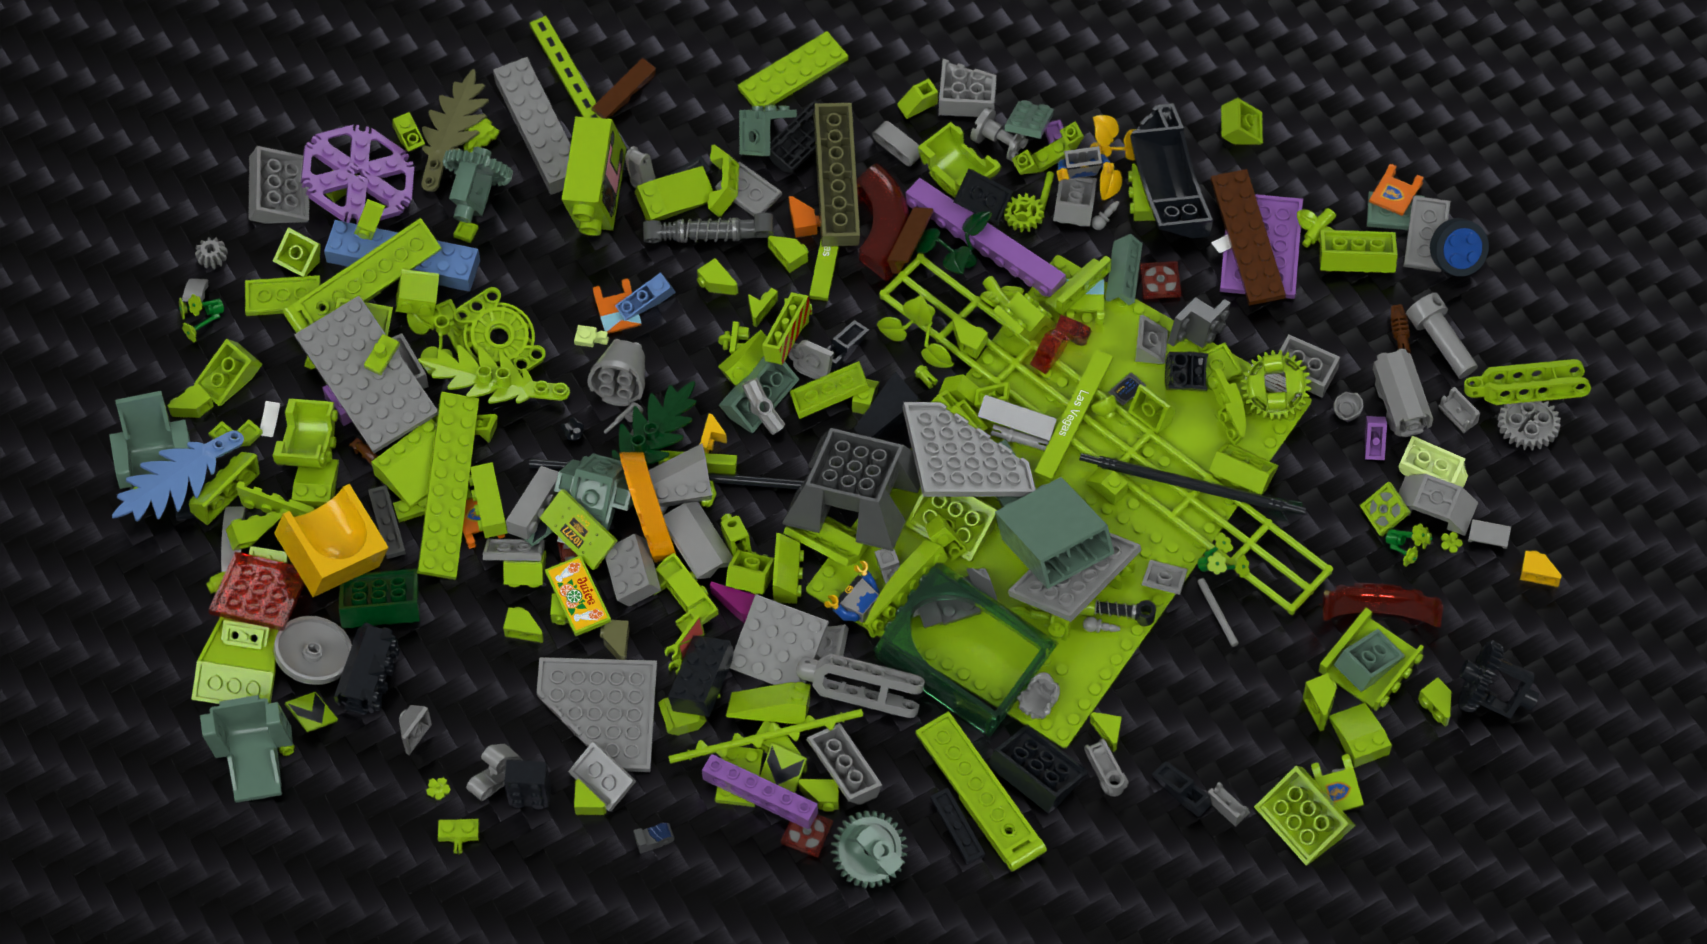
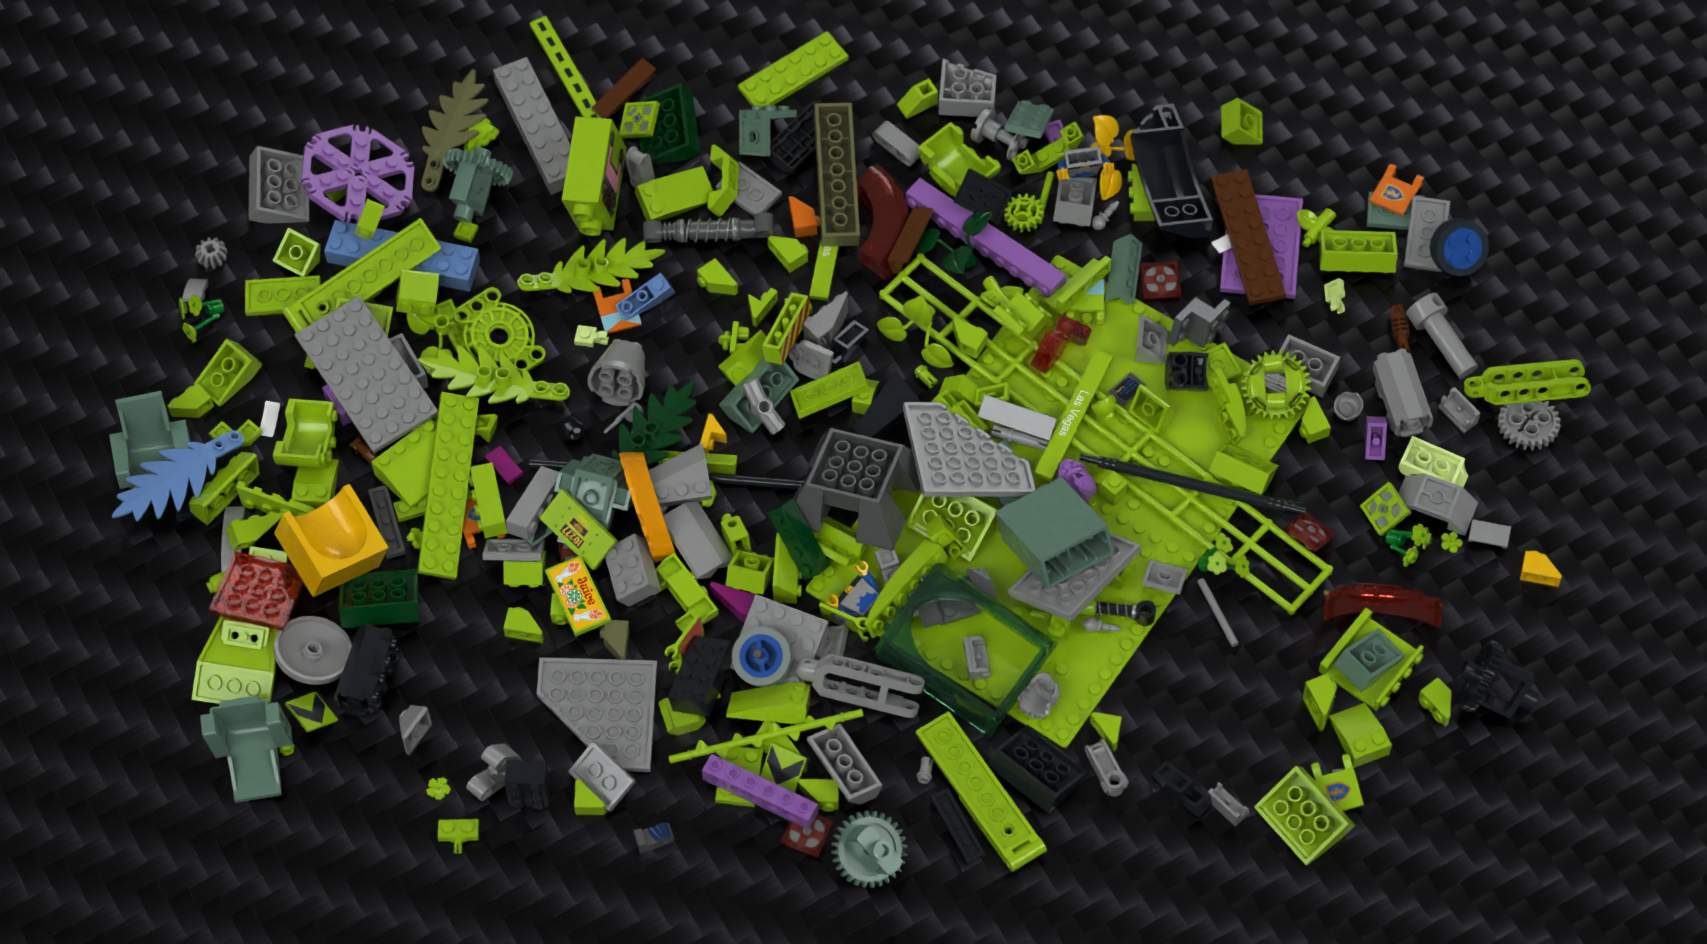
lime tile [364,334,400,376] -> none
lime slope [393,112,425,152] -> none
none -> lime plant [406,528,423,549]
none -> magenta tile [485,446,523,485]
none -> lime plant [517,238,665,293]
none -> lime piece [619,101,660,139]
none -> dark green slope [637,83,701,165]
none -> wheel [732,627,793,687]
none -> dark green brick [768,498,831,580]
none -> light grey slope [803,291,849,348]
none -> lime flag [819,602,869,641]
none -> light grey pin [916,757,934,784]
none -> light grey hinge [963,636,991,680]
none -> medium lavender helmet [1057,459,1096,502]
none -> clear red piece [1284,512,1335,552]
none -> lime slope [1299,396,1331,444]
none -> yellowish green plate [1324,278,1345,314]

